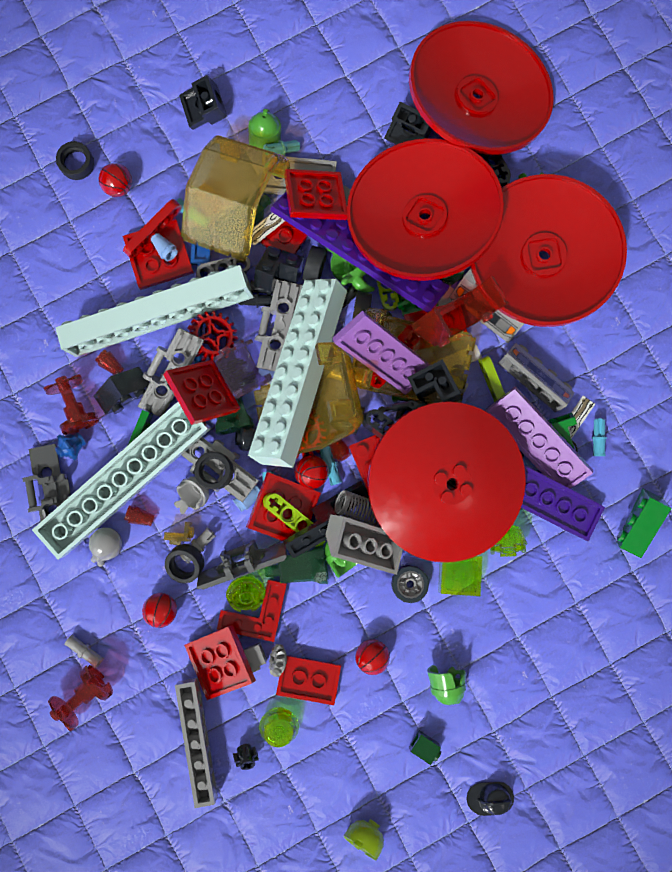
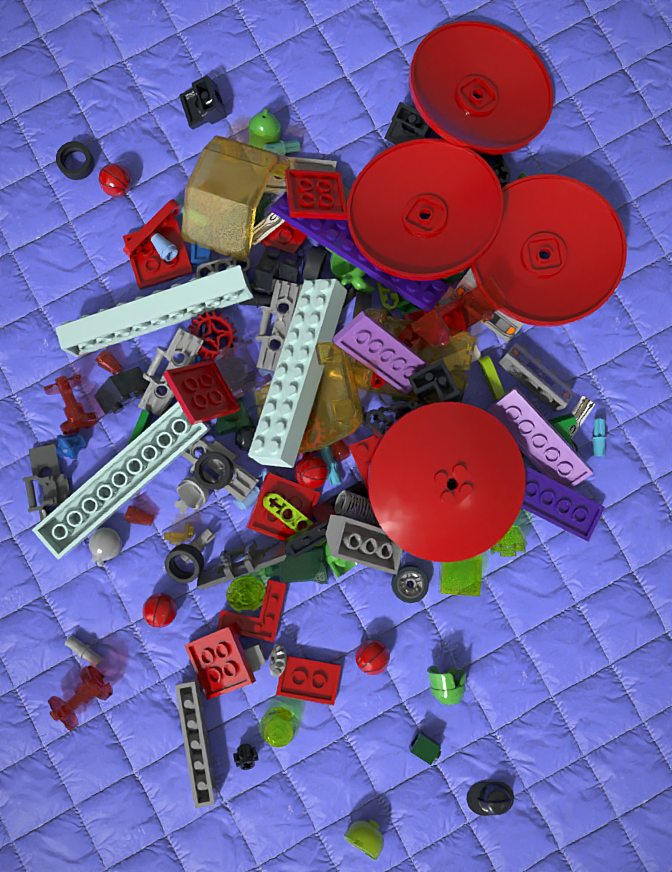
green wedge [617,488,672,558] -> none

